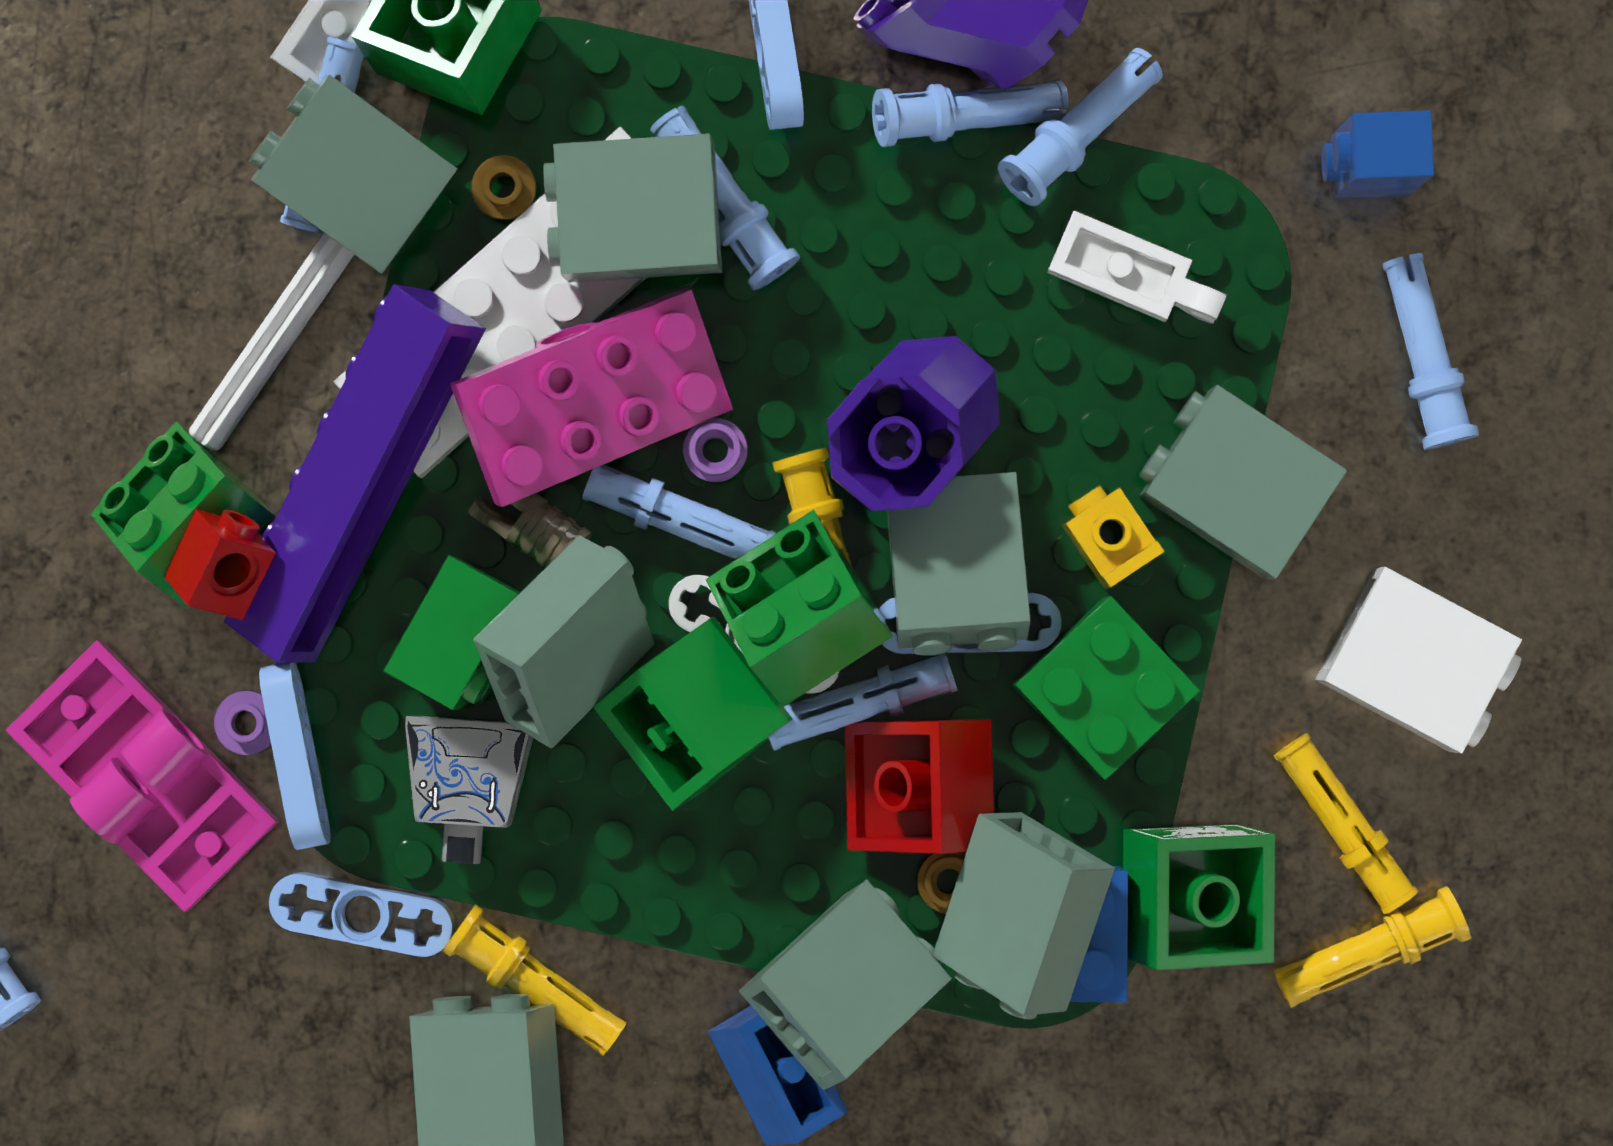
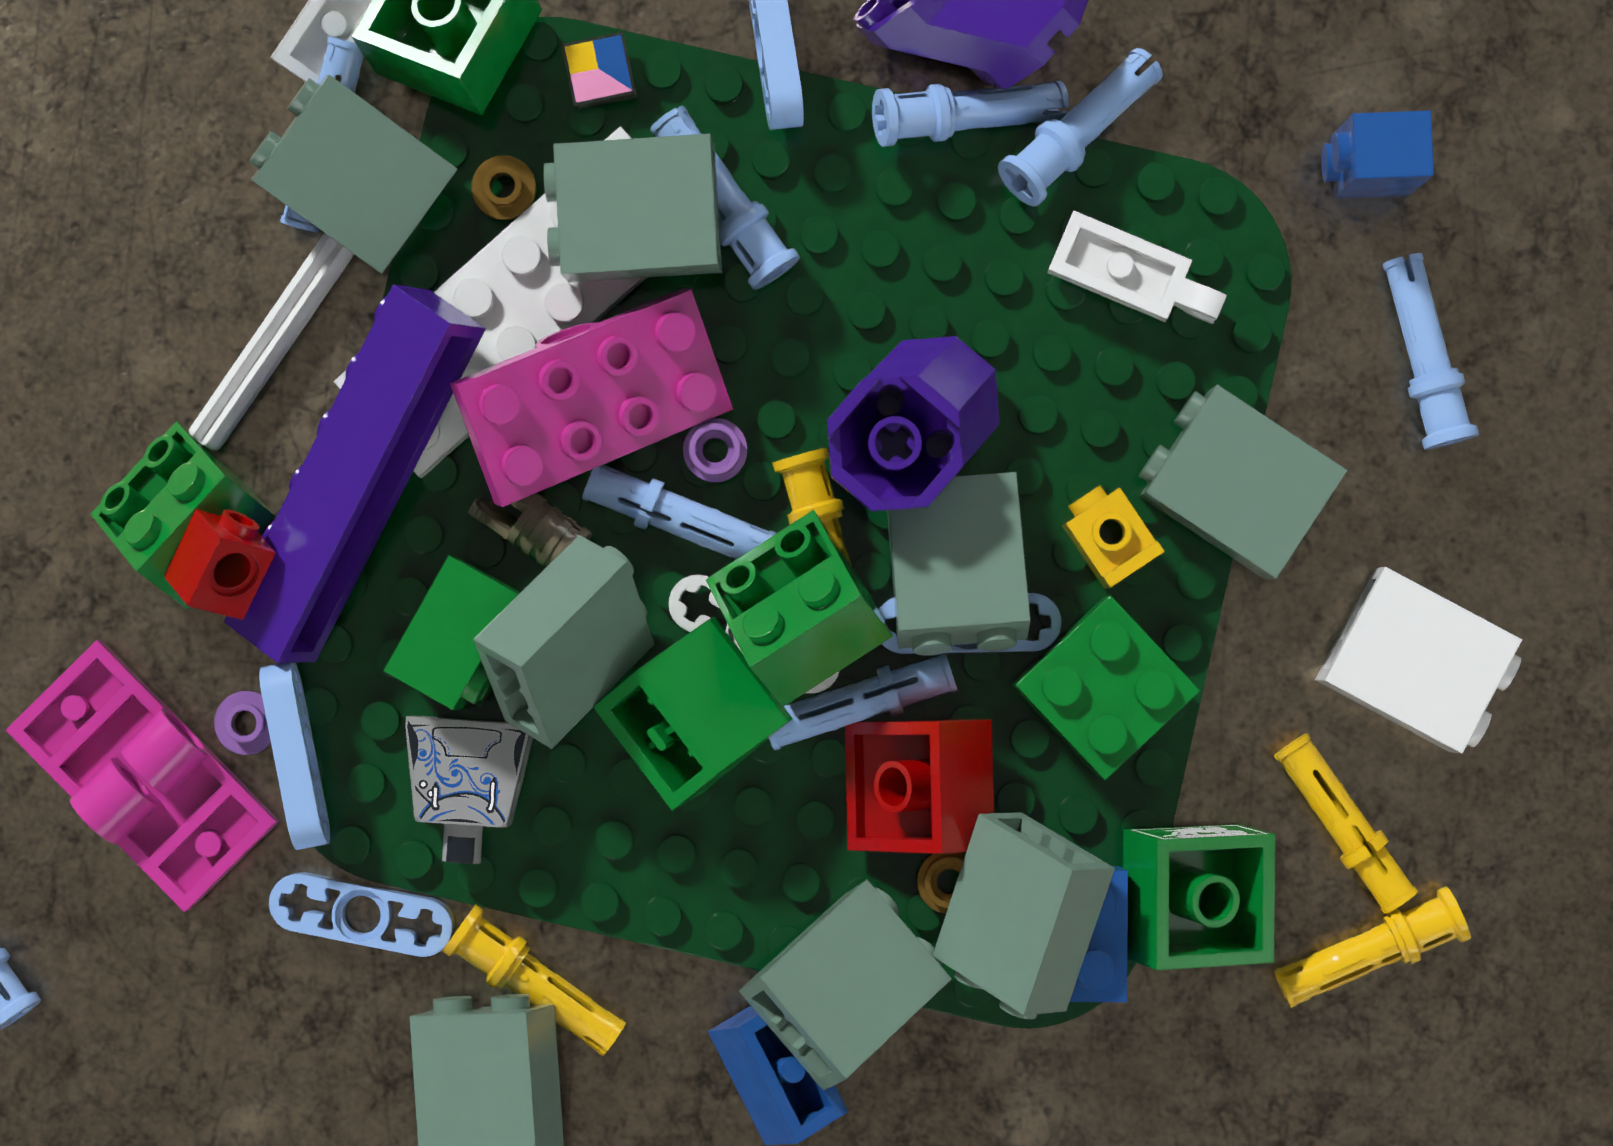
none -> tile [561,31,637,110]

